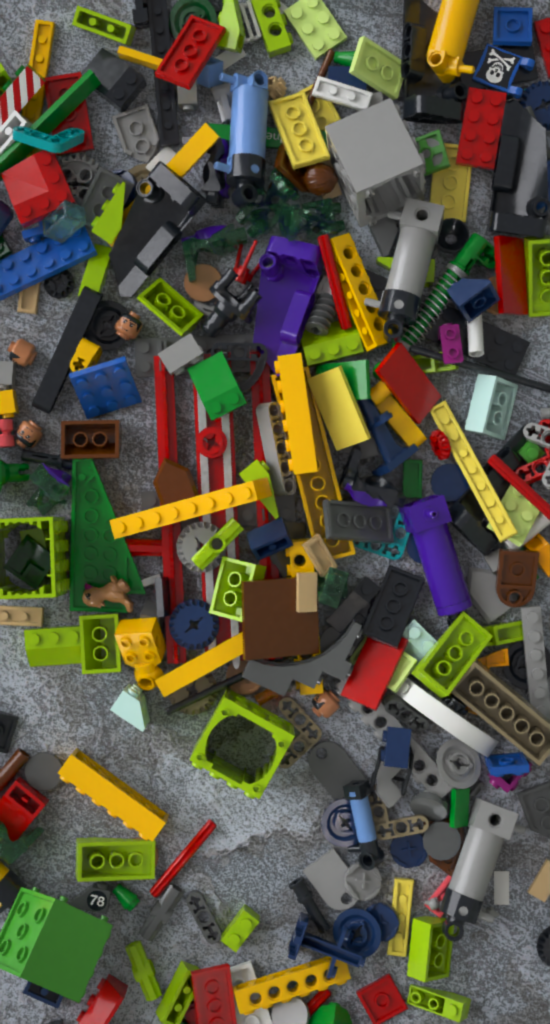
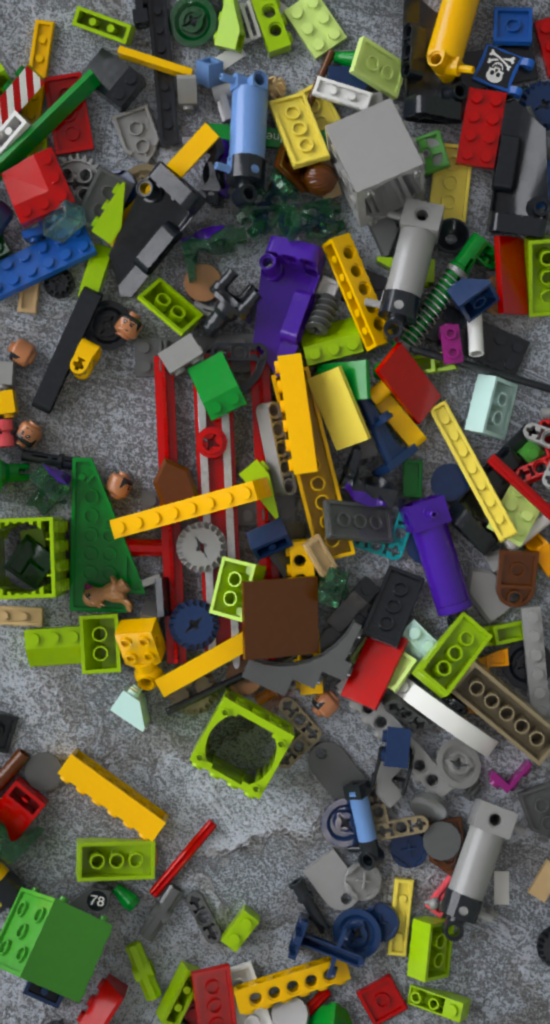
teal beam [12,126,85,153] -> none
reddish brown slope [61,420,122,460] -> none
blue plate [69,356,142,419] -> none
white sticker [145,146,177,172] -> none
red tile [155,15,226,90] -> none
lime piece [191,517,244,571] -> none
red plant [233,240,260,285] -> none
tan tile [296,572,317,613] -> none
red axle [317,234,352,330] -> none
red gear [429,430,451,460] -> none
green tile [449,788,470,828] -> none
blue plate [484,752,530,777] -> none
none -> nougat head [105,471,133,500]

